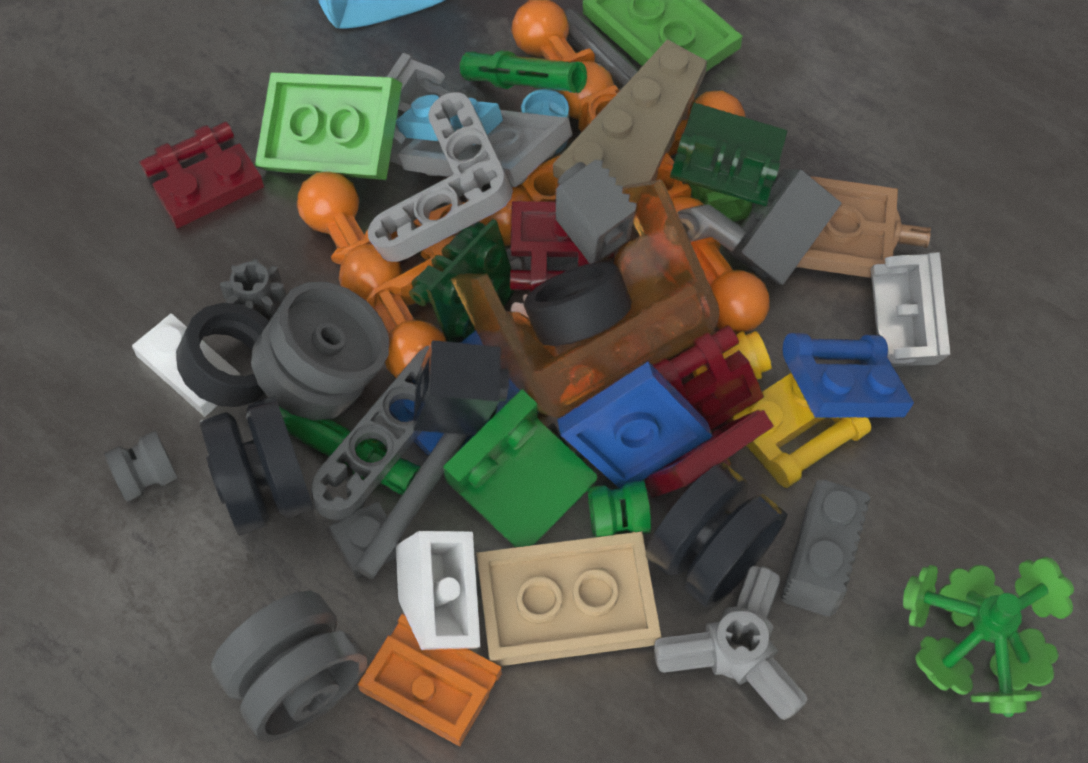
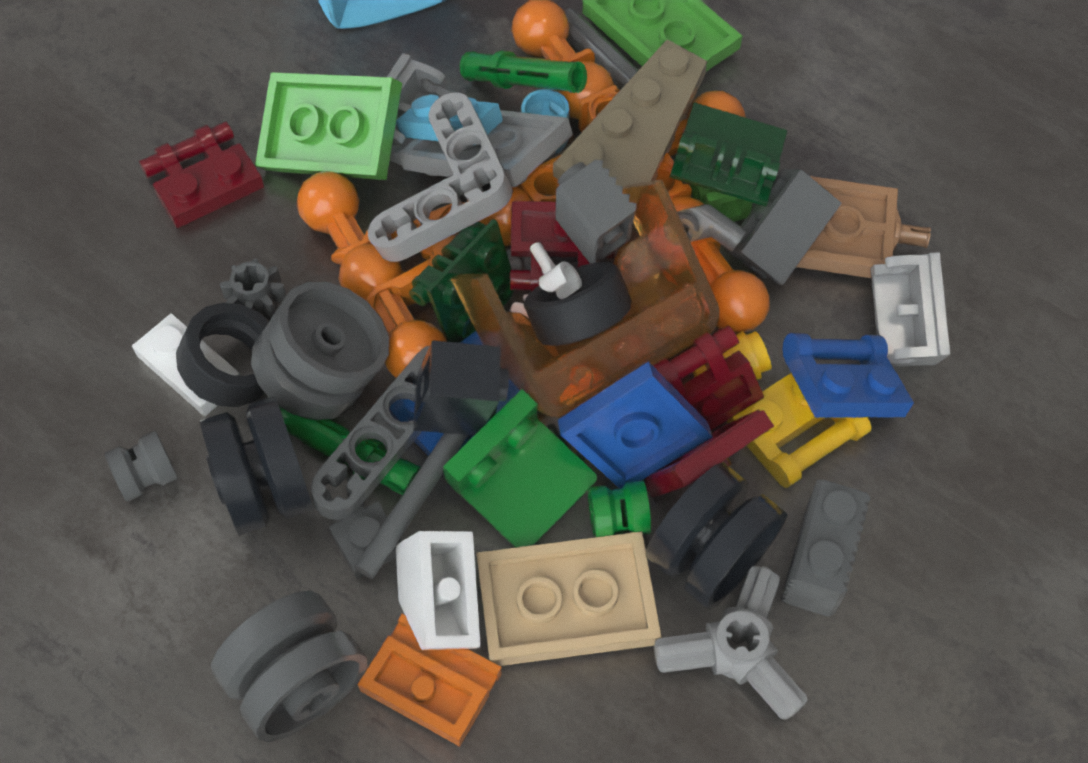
bright green plant [903,557,1074,718] -> none
none -> white hand [530,242,582,299]

